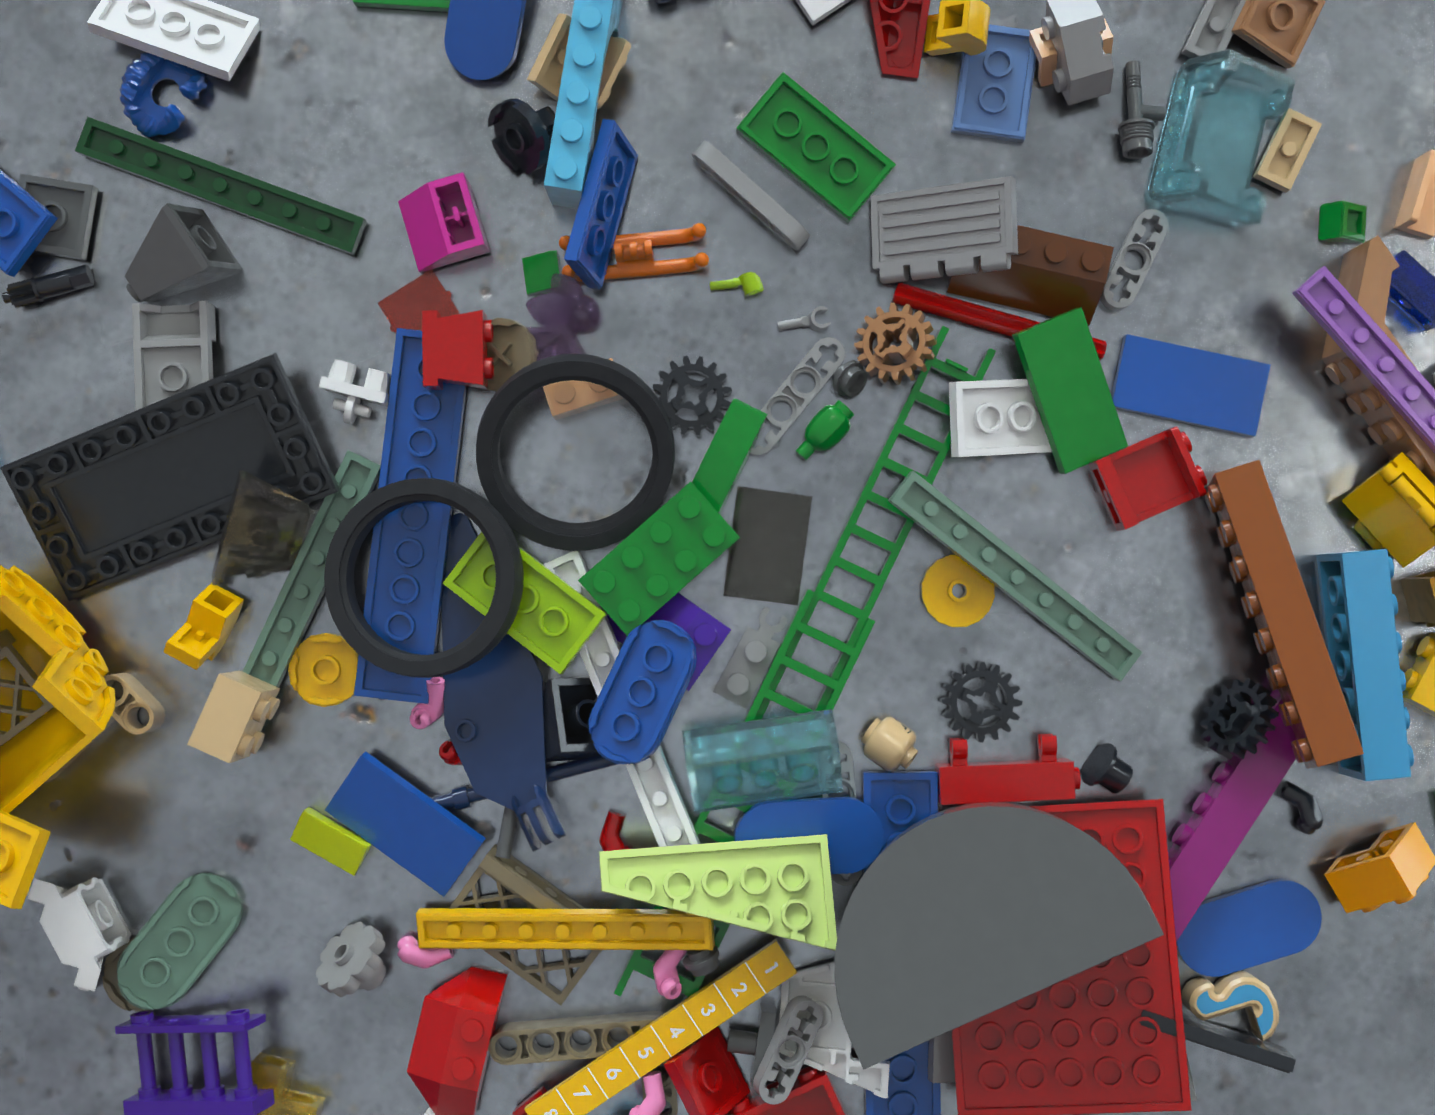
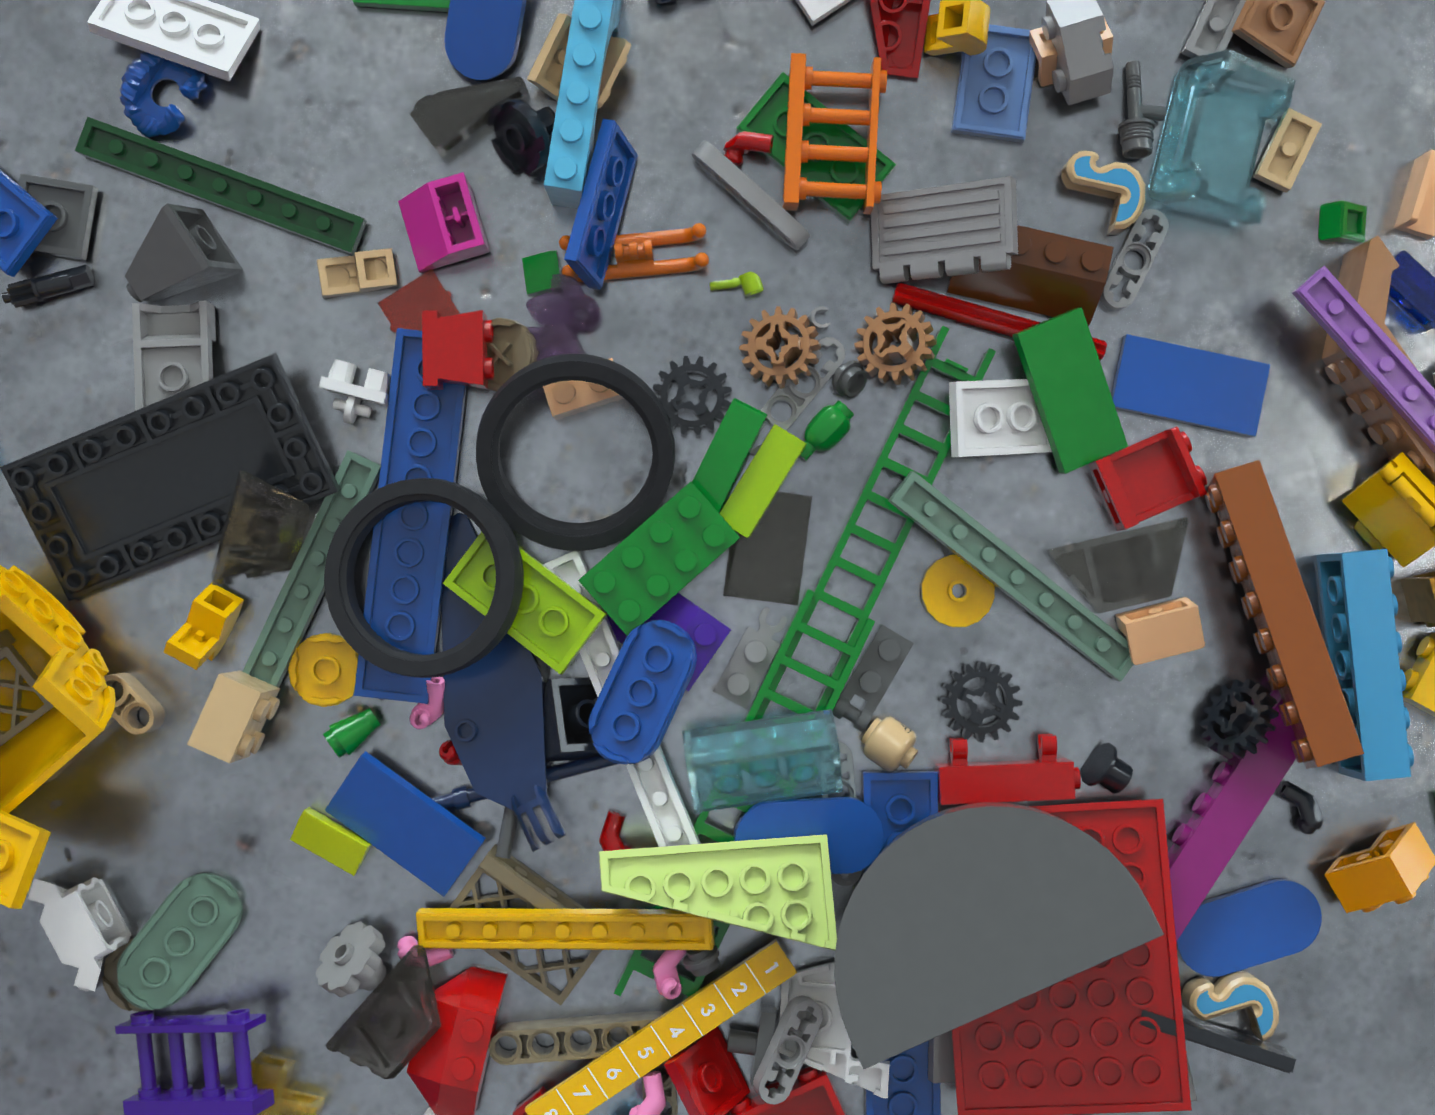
none -> tan slope [317,248,397,298]
none -> green cone [323,707,381,758]
none -> clear smoke wing [325,945,441,1079]
none -> clear smoke slope [409,77,529,158]
none -> lime tile [719,424,807,539]
none -> red arm [723,131,774,166]
none -> medium nougat gear [739,306,821,389]
none -> orange fence [783,53,887,215]
none -> dark grey plate [831,624,914,732]
none -> clear smoke wing [1047,517,1188,613]
none -> tan animal [1061,151,1145,235]
none -> light nougat panel [1115,597,1205,665]

